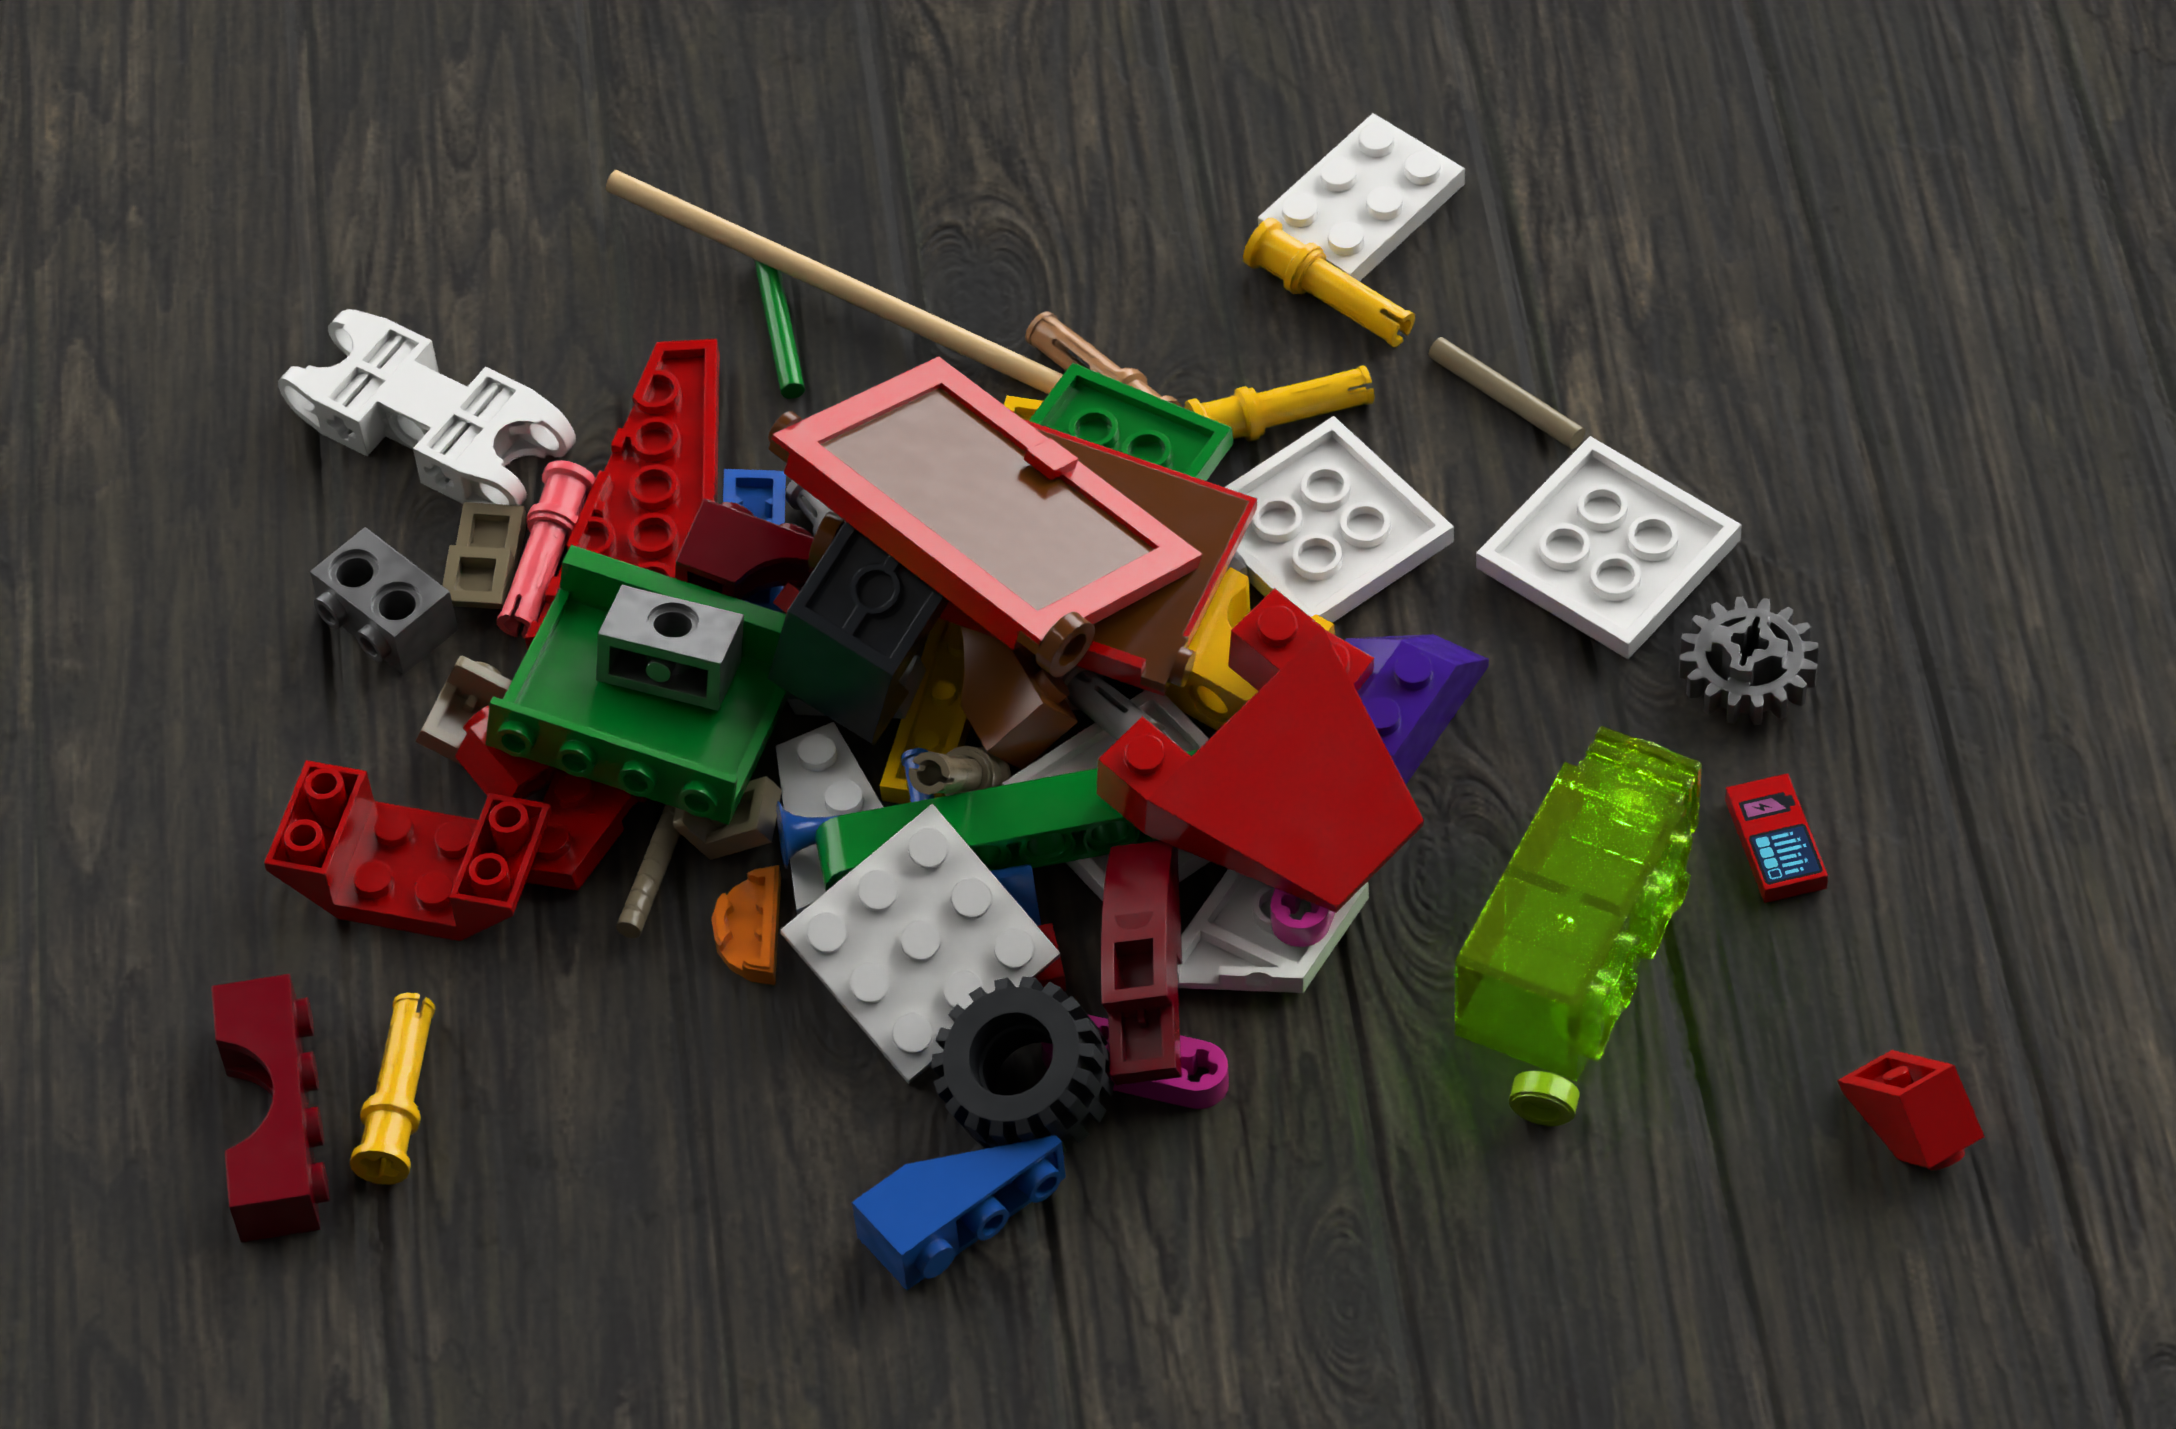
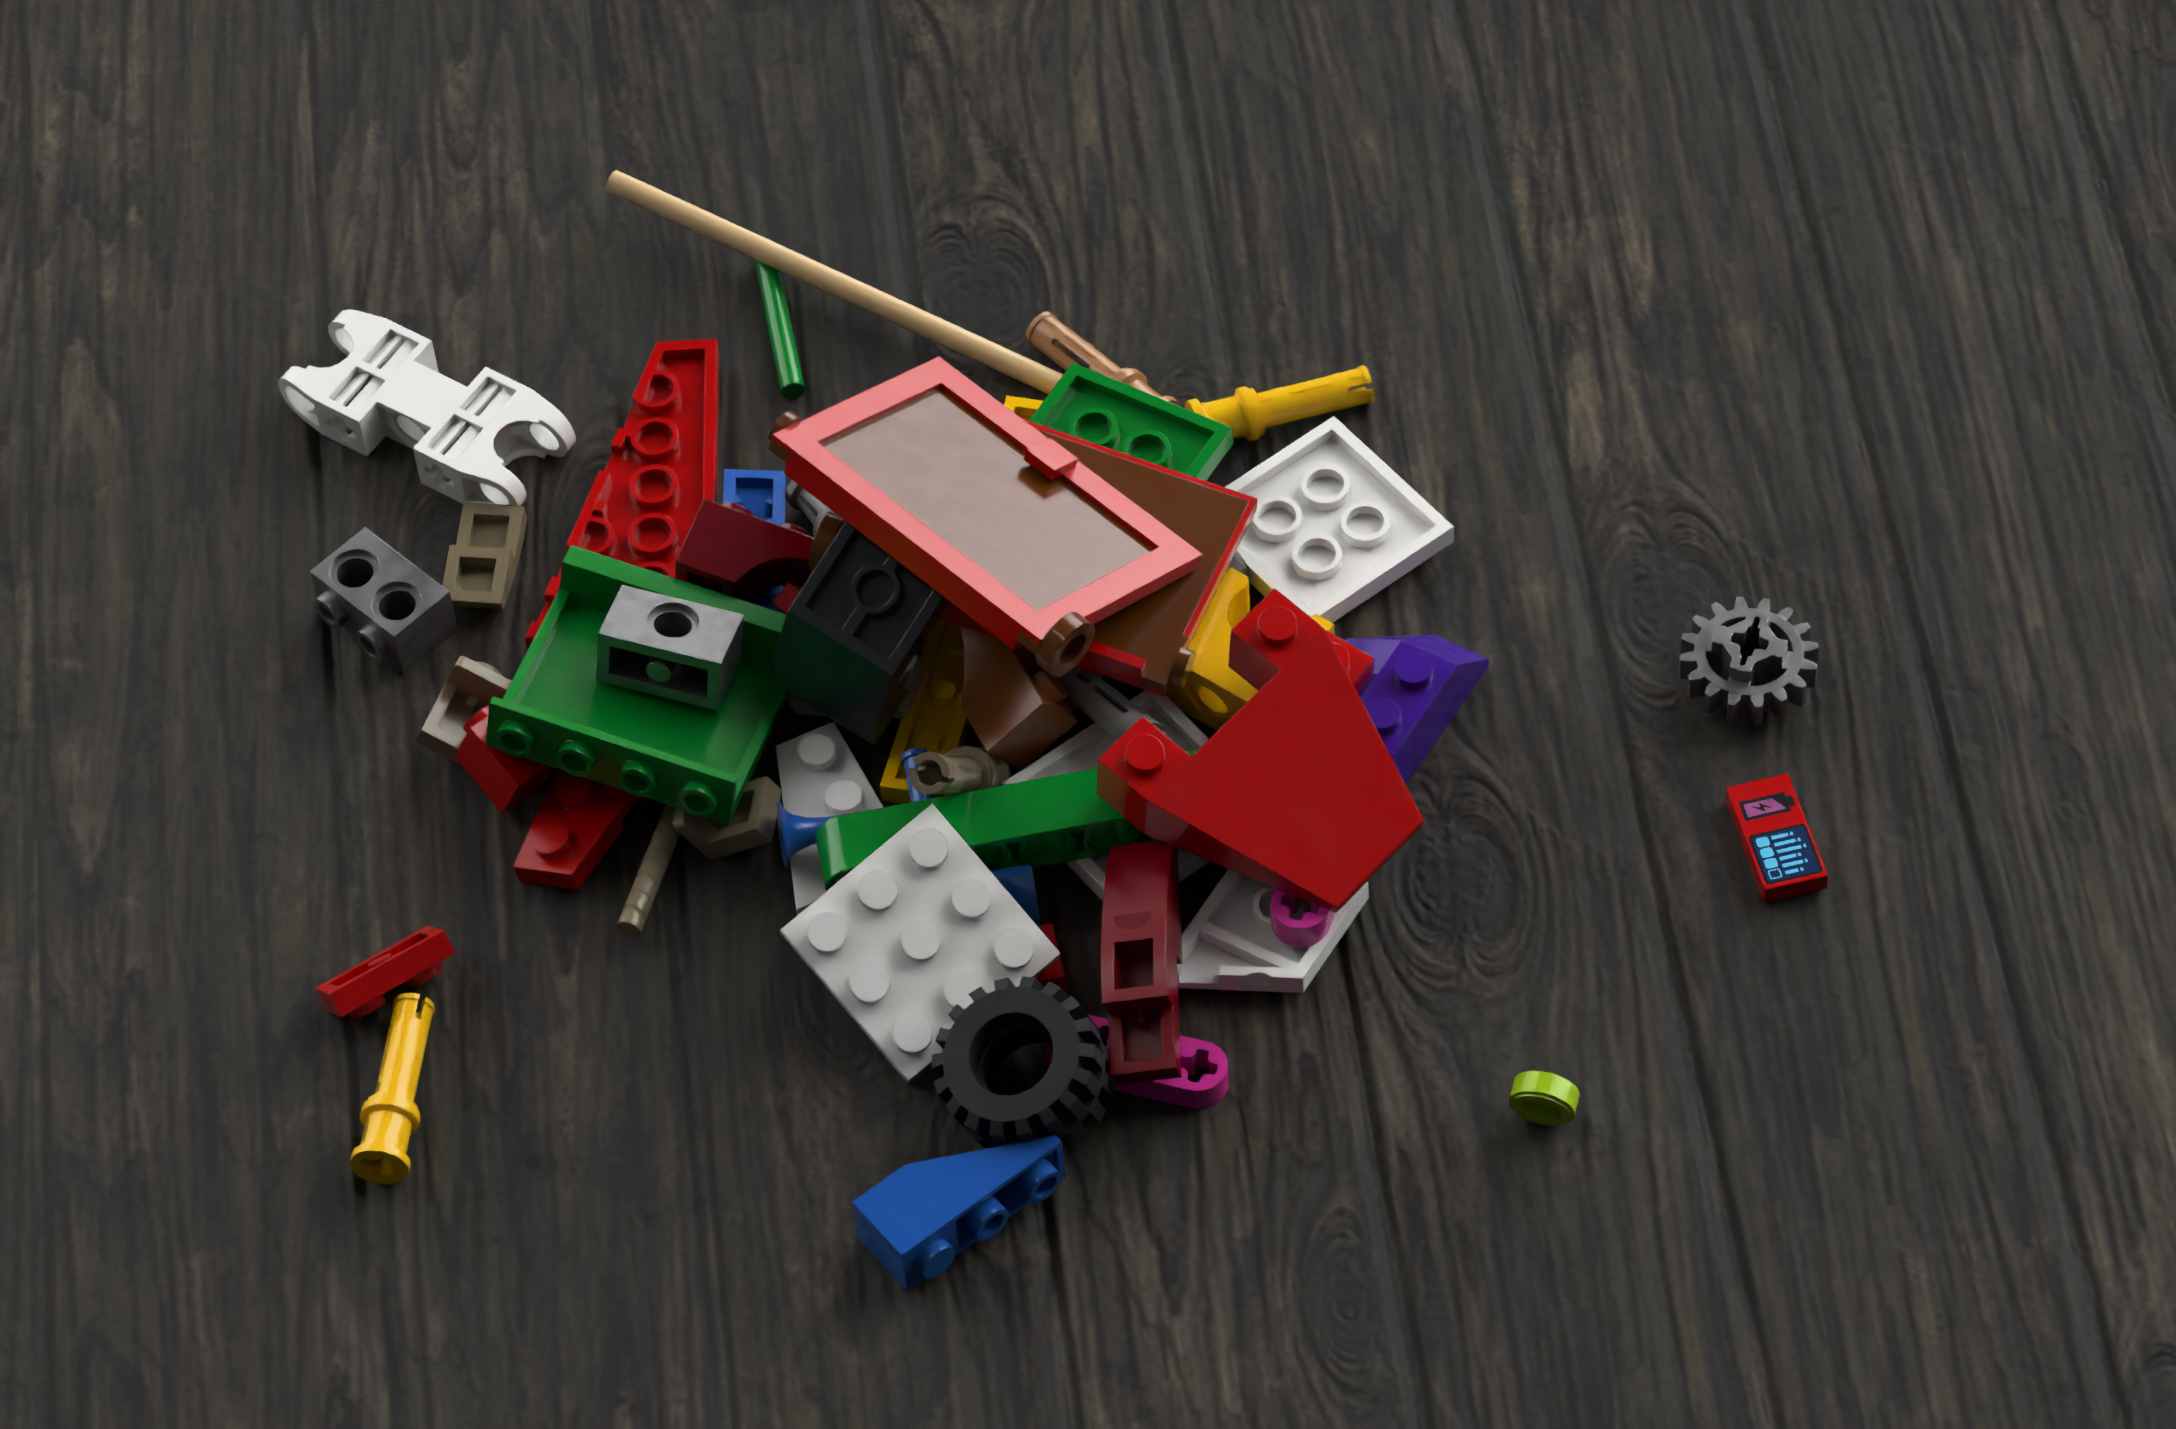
dark red arch [211,973,330,1242] -> none
red slope [264,760,552,941] -> none
coral pin [497,461,596,638] -> none
orange tile [711,865,781,985] -> none
yellow pin [1243,218,1415,347] -> none
white plate [1258,113,1465,282] -> none
dark tan bar [1429,337,1585,449] -> none
clear neon green piece [1455,726,1702,1082] -> none
white plate [1476,436,1742,659] -> none
red slope [1837,1050,1985,1170] -> none
none -> red plate [315,926,455,1019]

